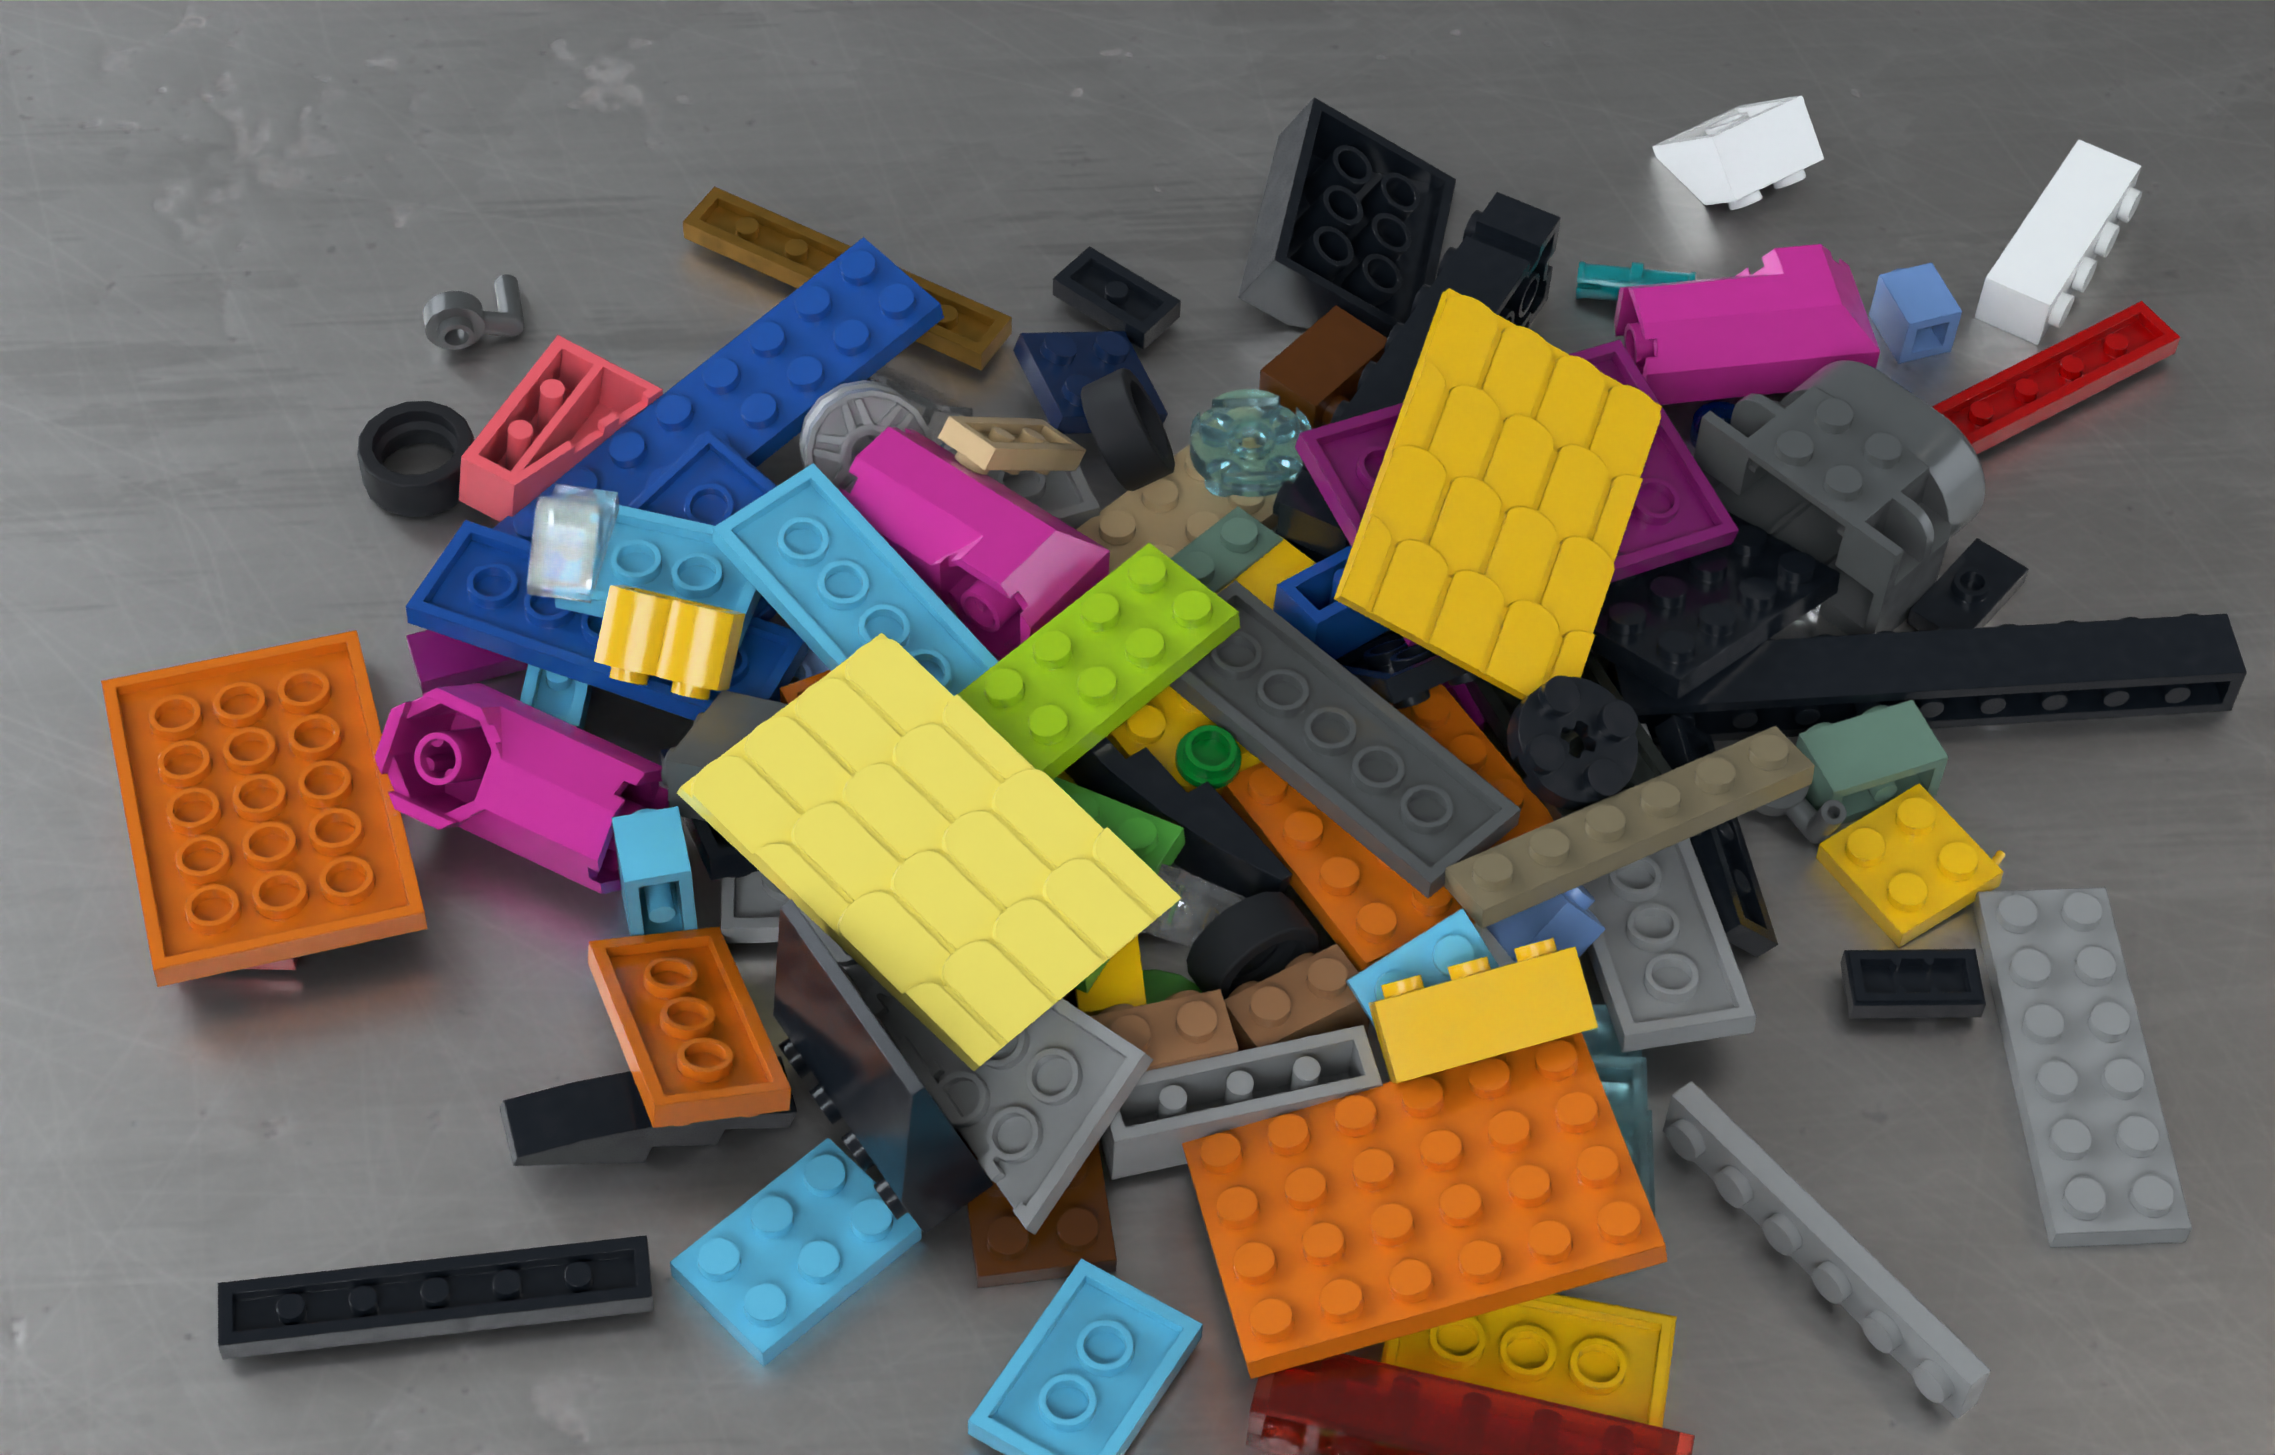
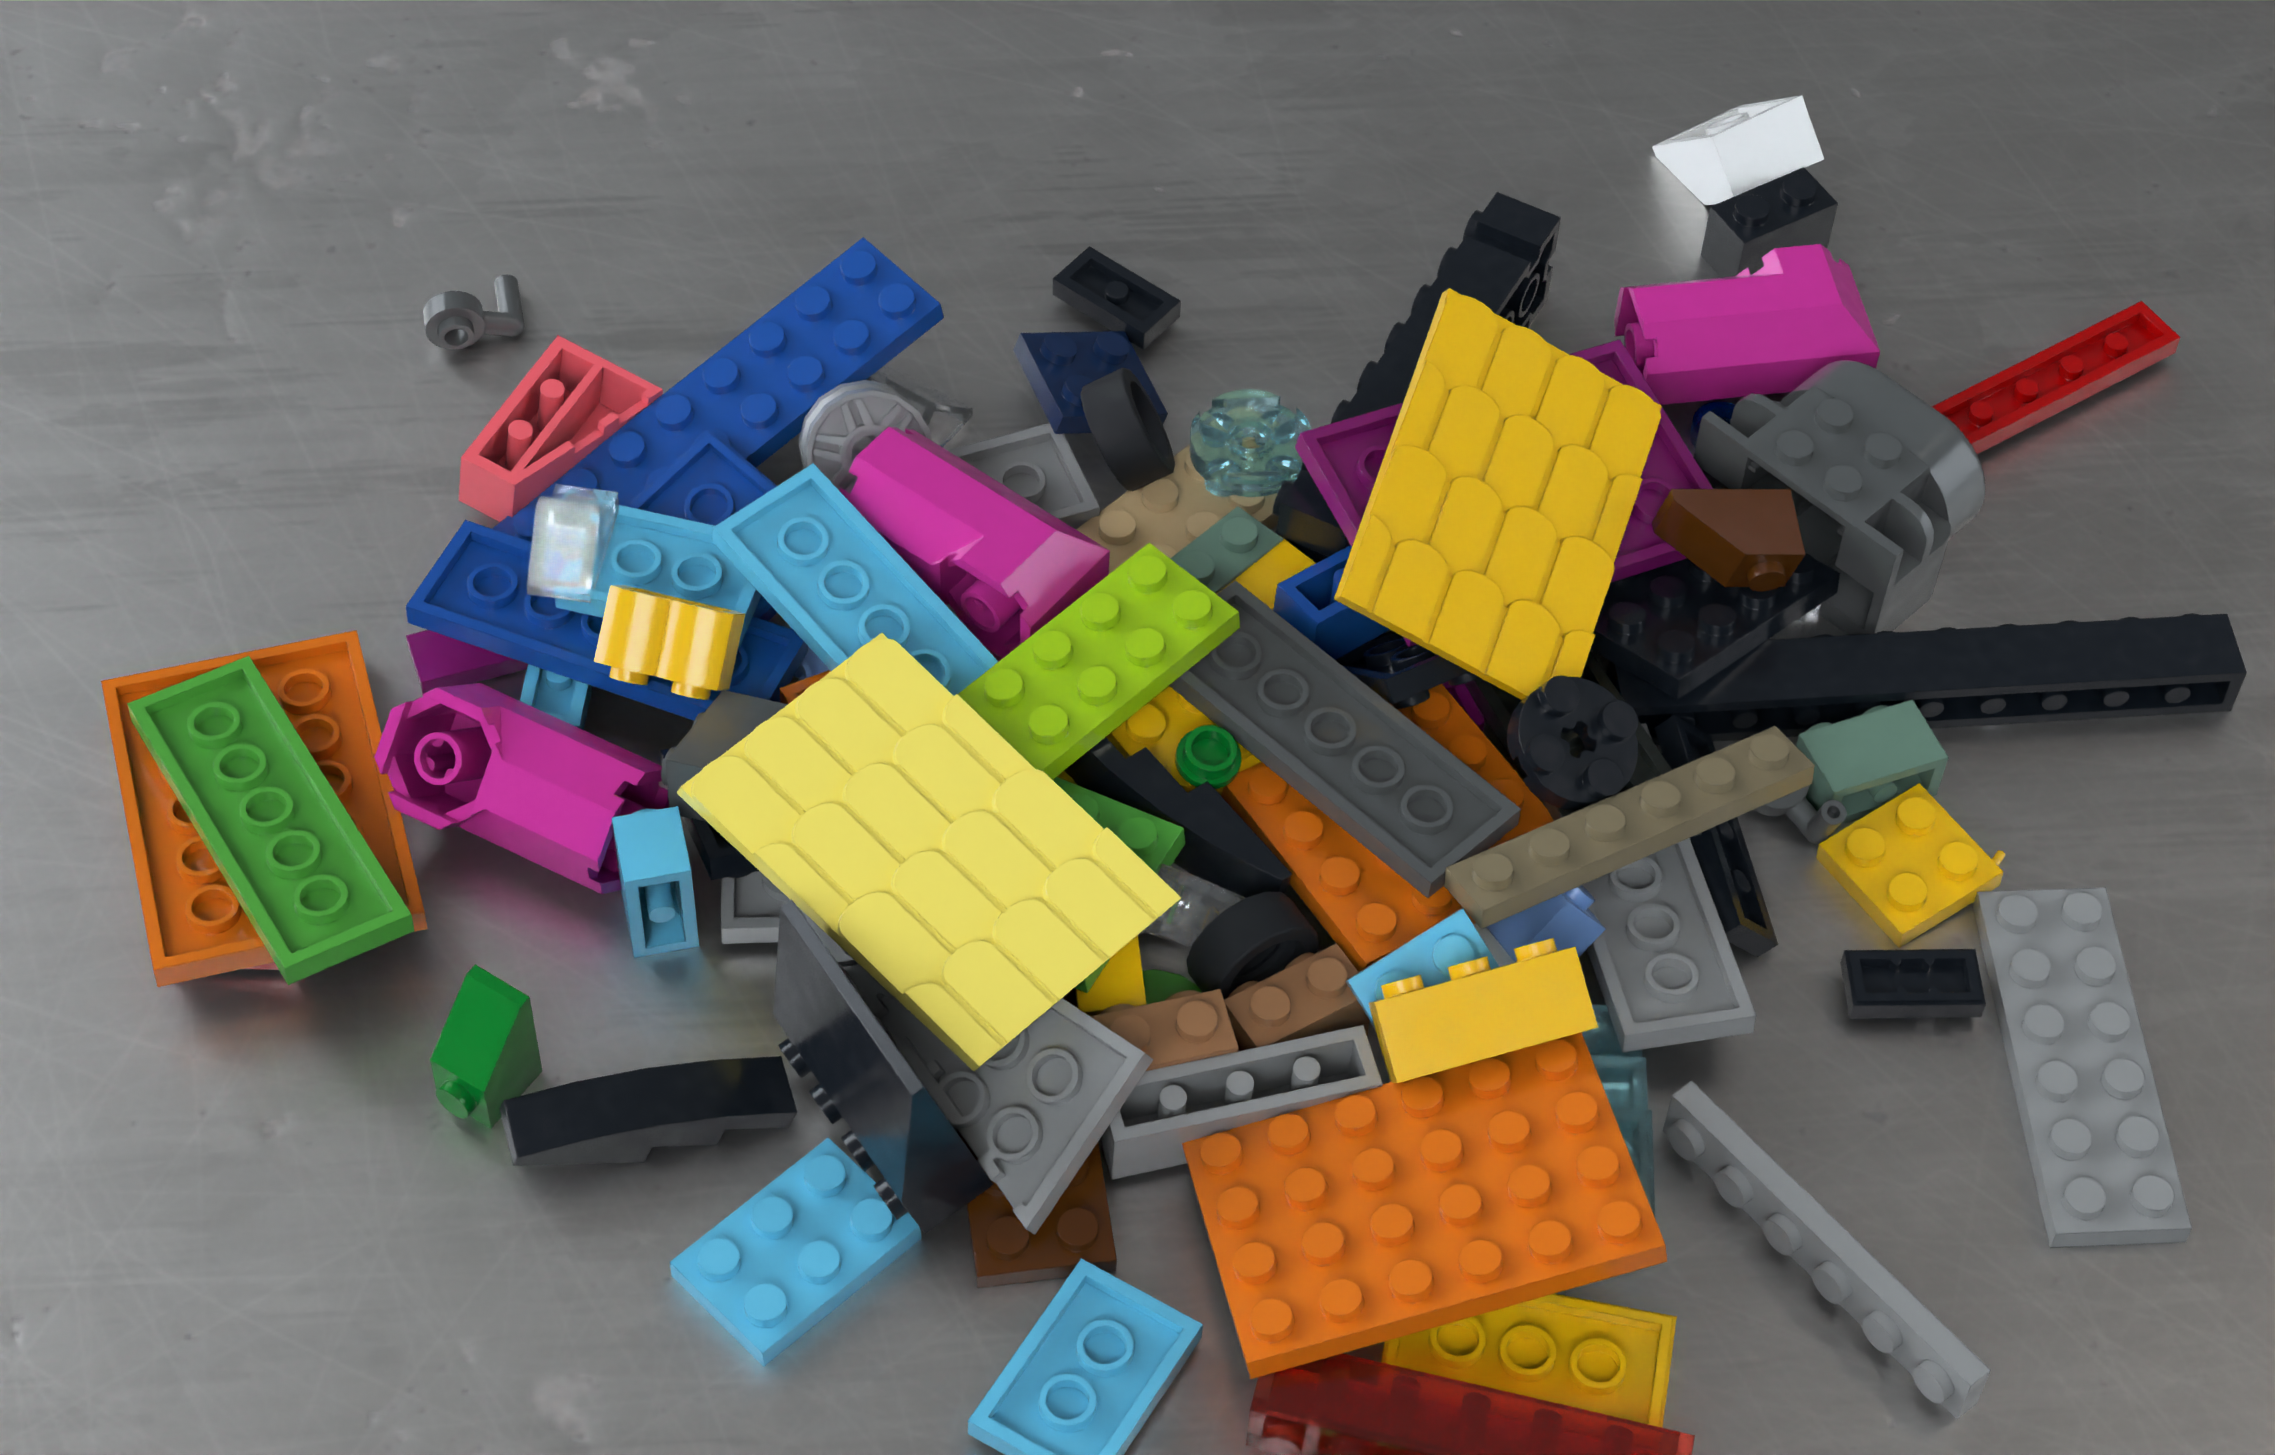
black plate [218,1235,654,1360] -> none
black tyre [357,401,474,517] -> none
orange plate [588,927,791,1128] -> none
pearl gold plate [683,186,1012,371] -> none
tan plate [938,416,1086,475] -> none
black slope [1238,97,1456,338] -> none
reddish brown brick [1257,305,1387,437] -> none
teal pin [1576,261,1696,301] -> none
medium blue brick [1869,263,1962,364] -> none
black plate [1907,538,2029,631] -> none
white brick [1974,139,2142,345] -> none
none -> bright green plate [127,656,414,985]
none -> green slope [430,964,542,1129]
none -> reddish brown slope [1652,489,1806,591]
none -> black brick [1701,167,1838,278]

